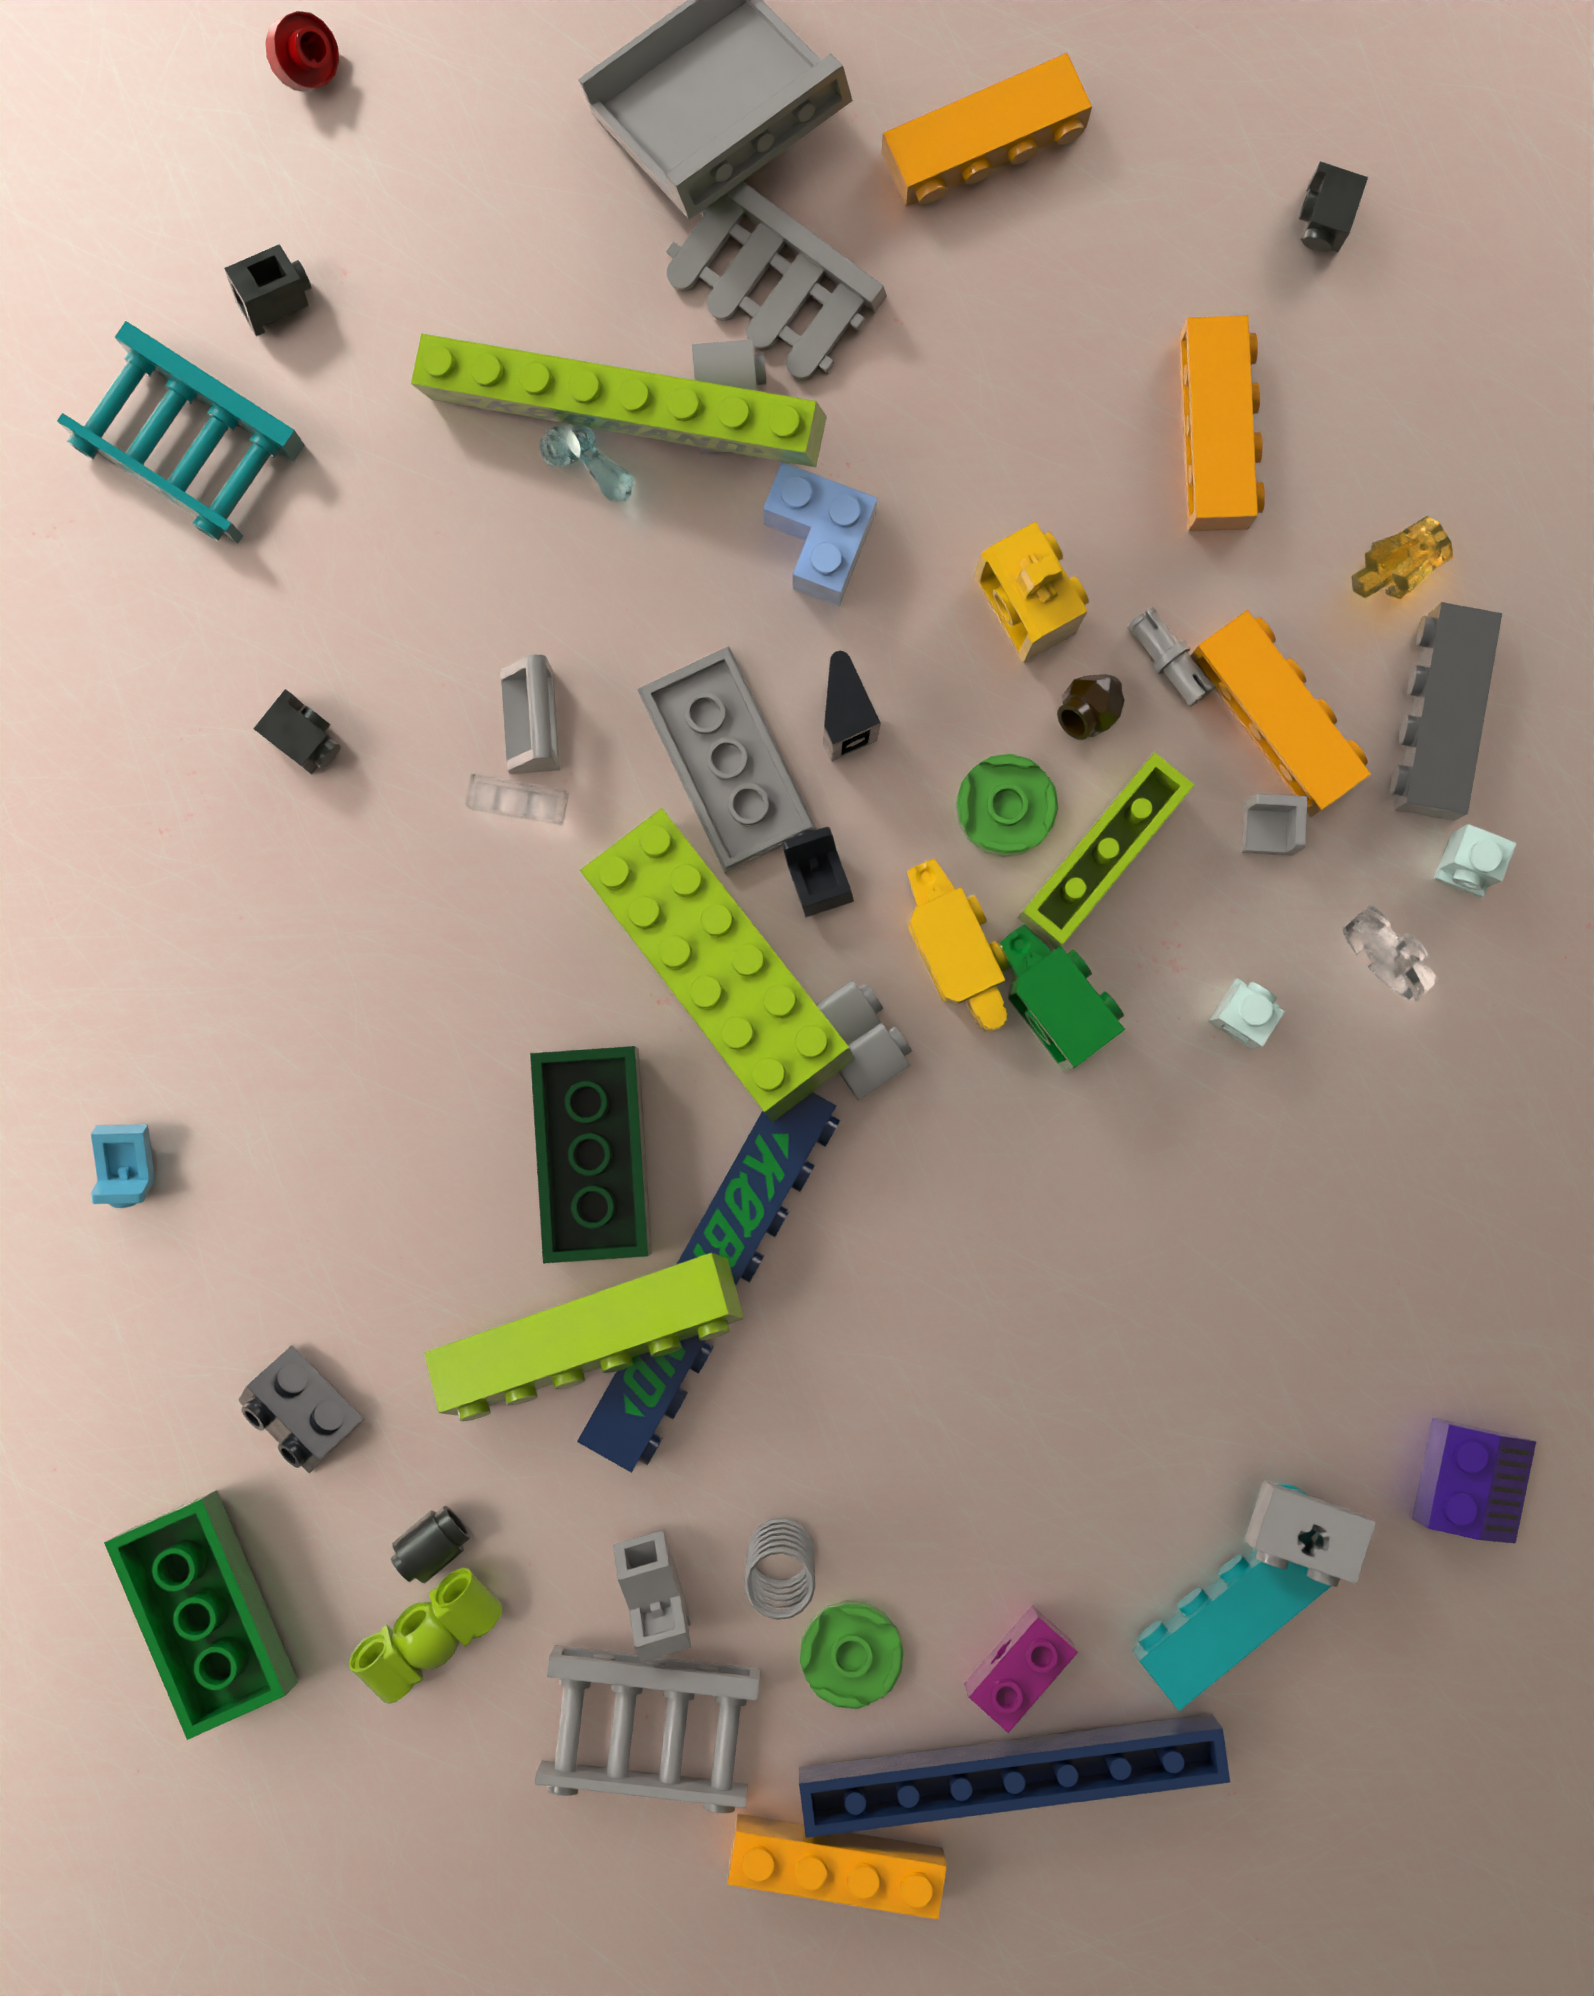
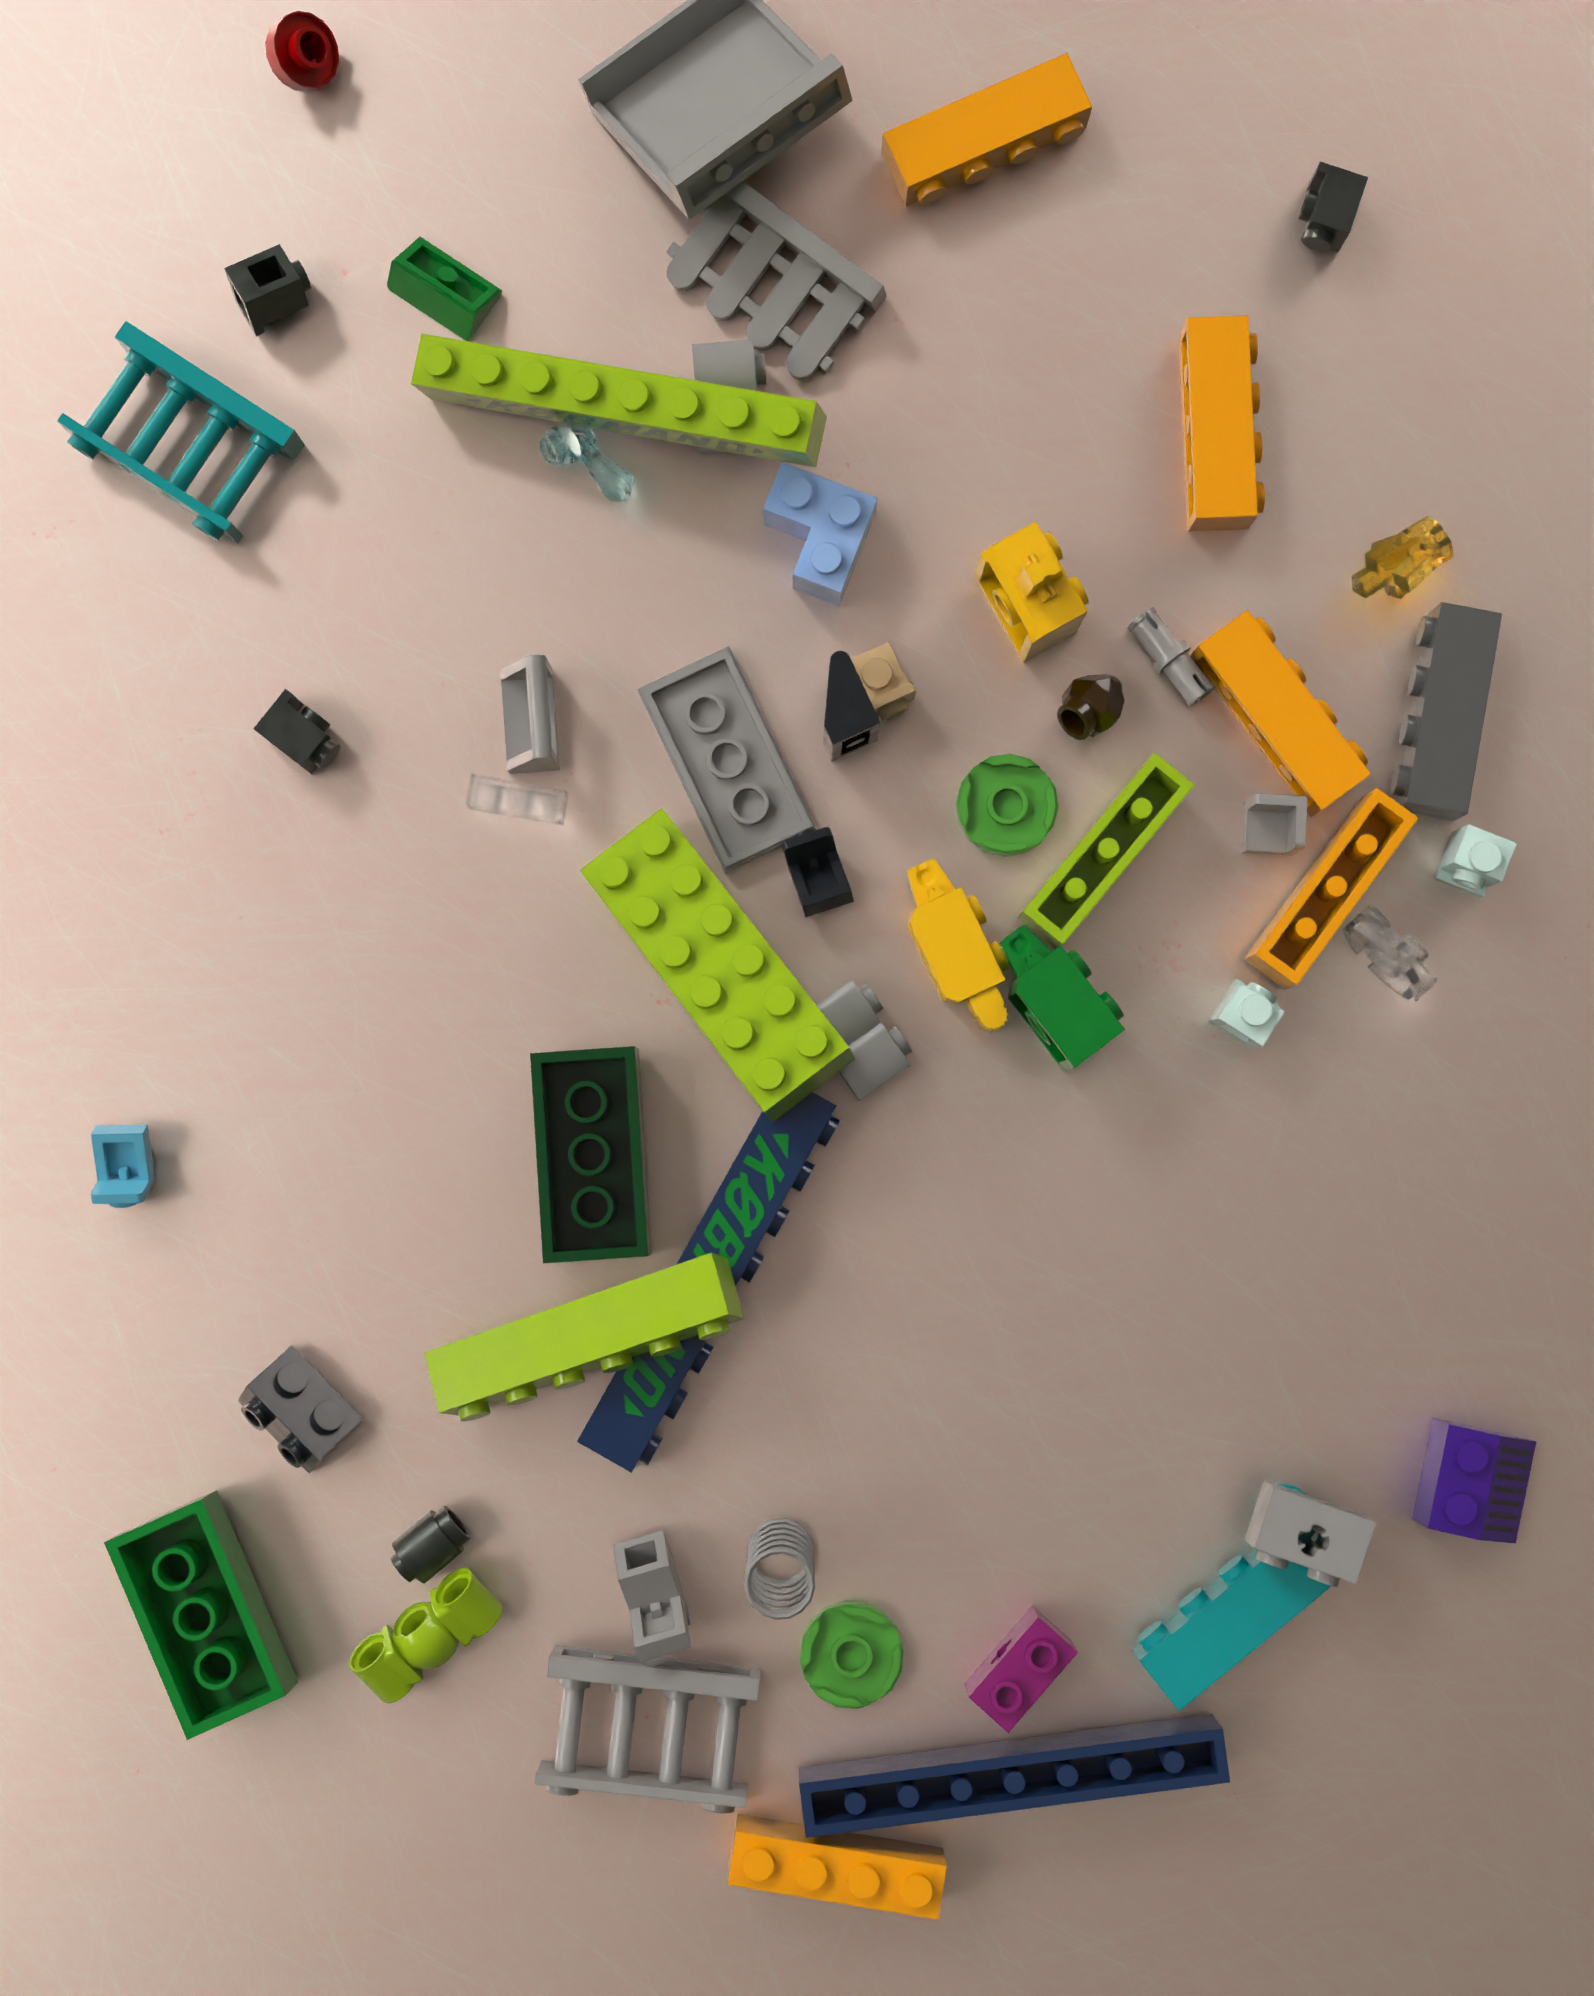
none -> green slope [387,237,502,341]
none -> tan bracket [851,641,916,722]
none -> light orange brick [1243,787,1419,990]

